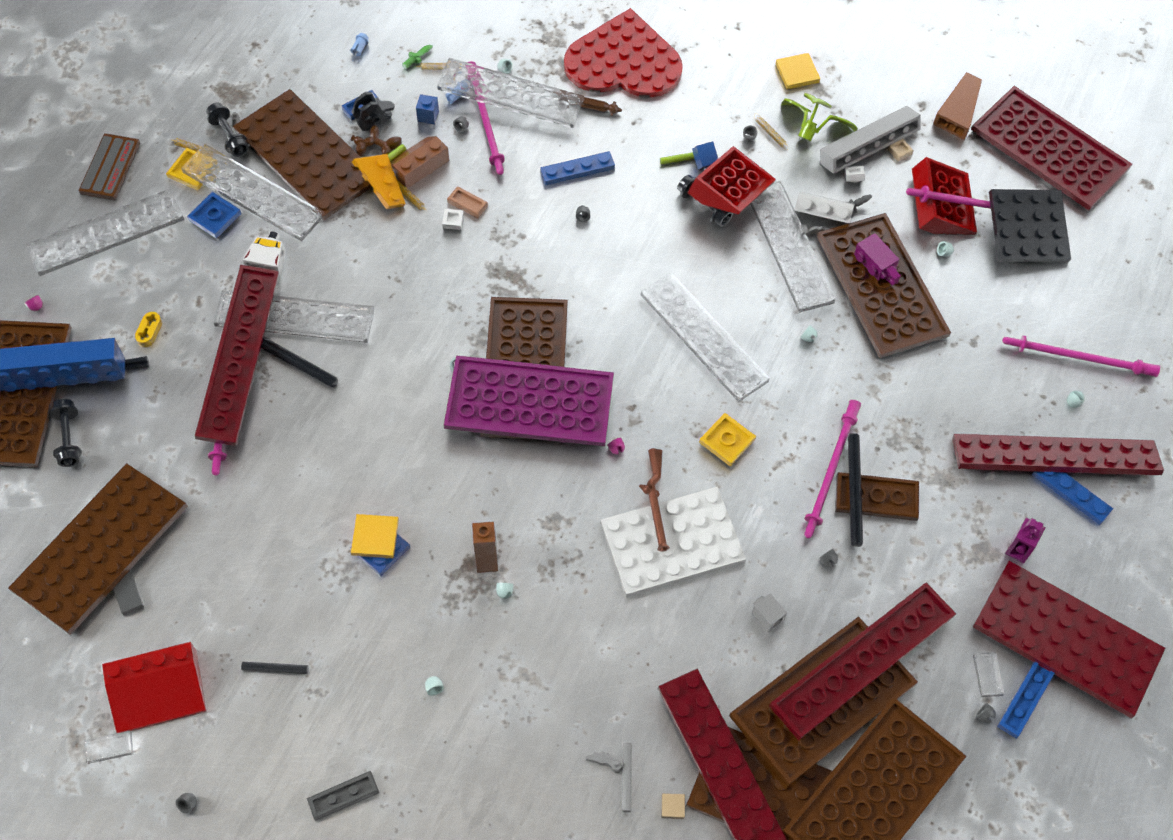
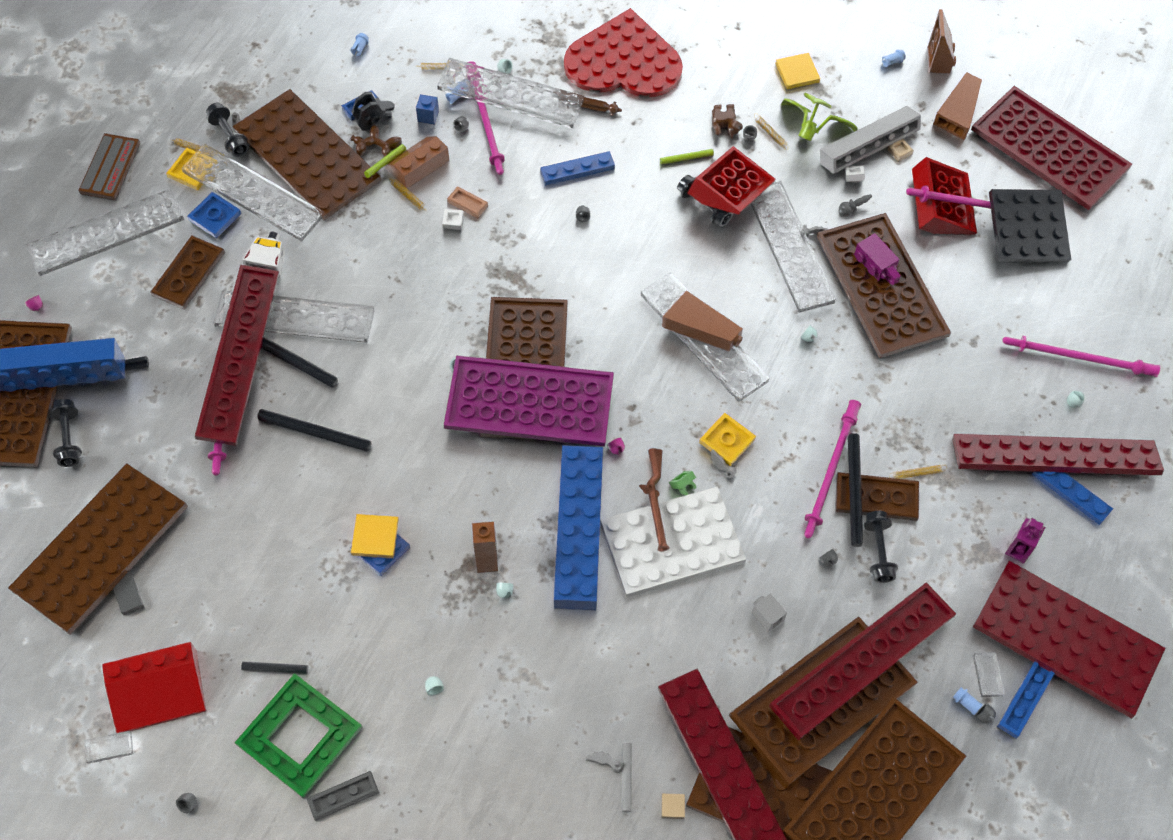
yellow beam [135,312,162,347] -> none
light orange wing [352,154,406,209] -> none
bright green piece [402,44,433,69] -> none
blue brick [692,141,718,170] -> none
white brick [795,191,854,223] -> none
light aqua hinge [937,241,954,257] -> none
none -> reddish brown tile [150,235,225,310]
none -> green plate [234,673,362,799]
none -> black axle [257,409,372,452]
none -> blue brick [554,445,603,611]
none -> dark orange slope [662,290,743,351]
none -> bright green tile [669,471,696,495]
none -> light grey piece [711,449,737,478]
none -> reddish brown animal [712,104,743,138]
none -> black piece [864,511,898,583]
none -> light blue pin [882,49,906,67]
none -> yellow piece [889,465,947,479]
none -> dark orange slope [927,9,956,74]
none -> light blue pin [953,687,983,715]

